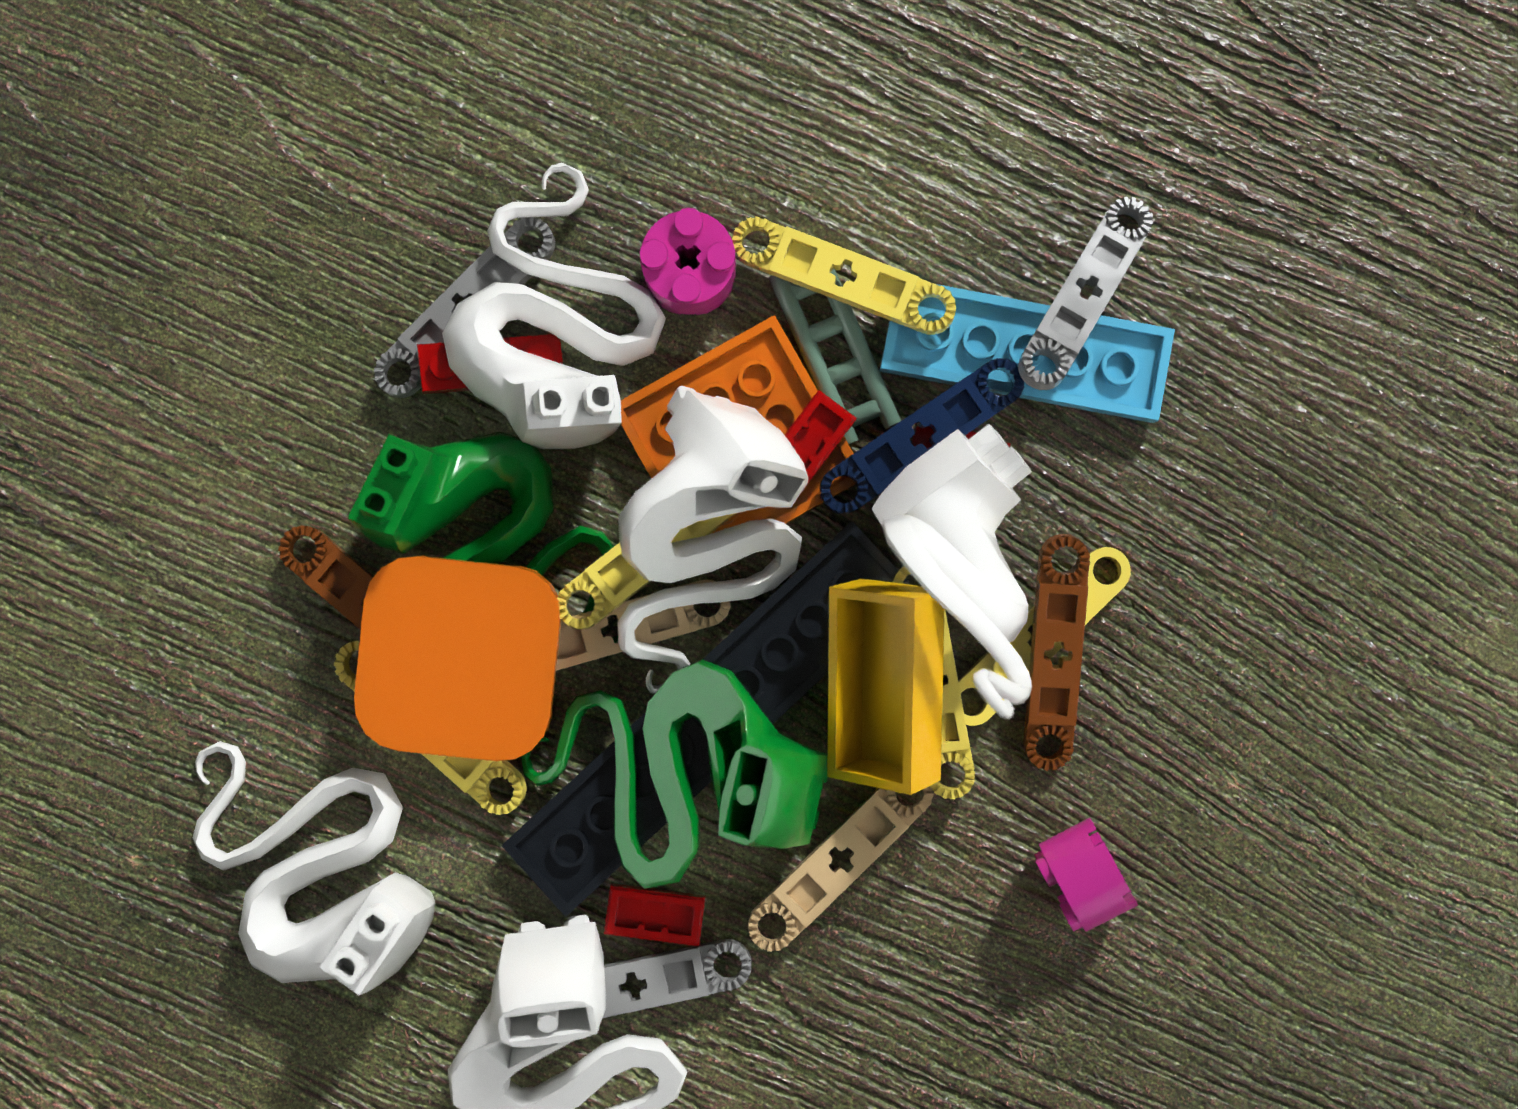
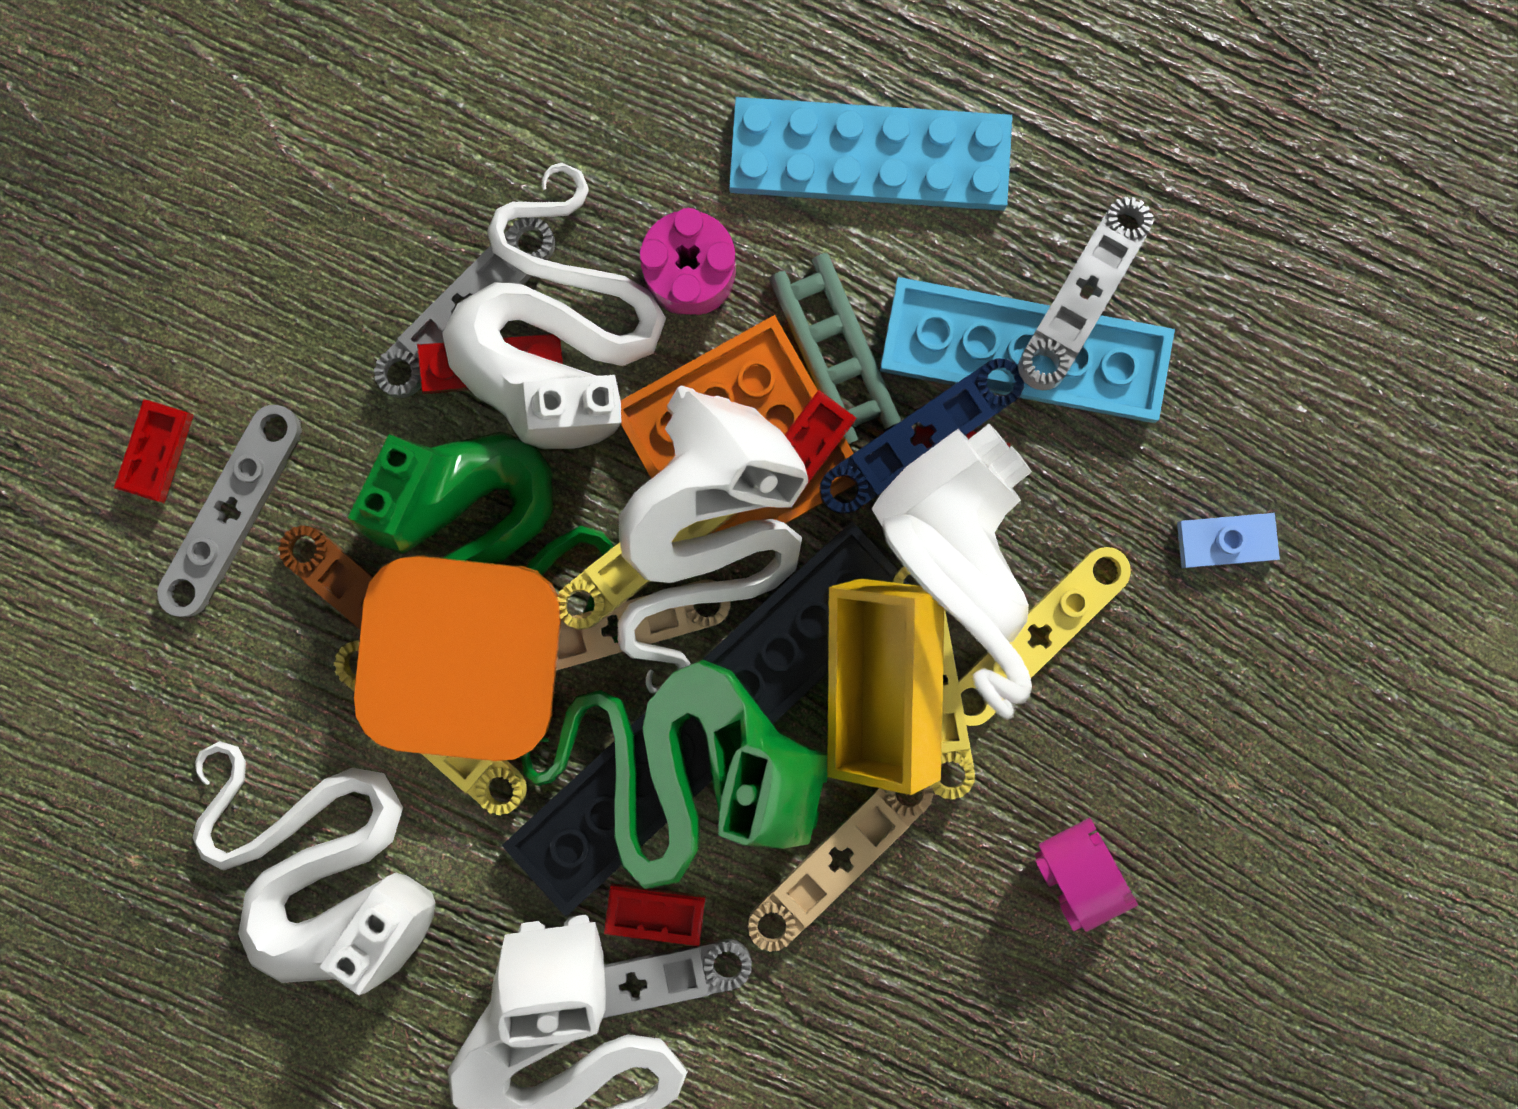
light yellow piece [732,216,956,335] -> none
dark orange piece [1023,534,1090,771] -> none
none -> red plate [114,399,194,503]
none -> light grey piece [157,405,302,617]
none -> medium azure plate [729,97,1012,211]
none -> light blue plate [1177,513,1280,568]

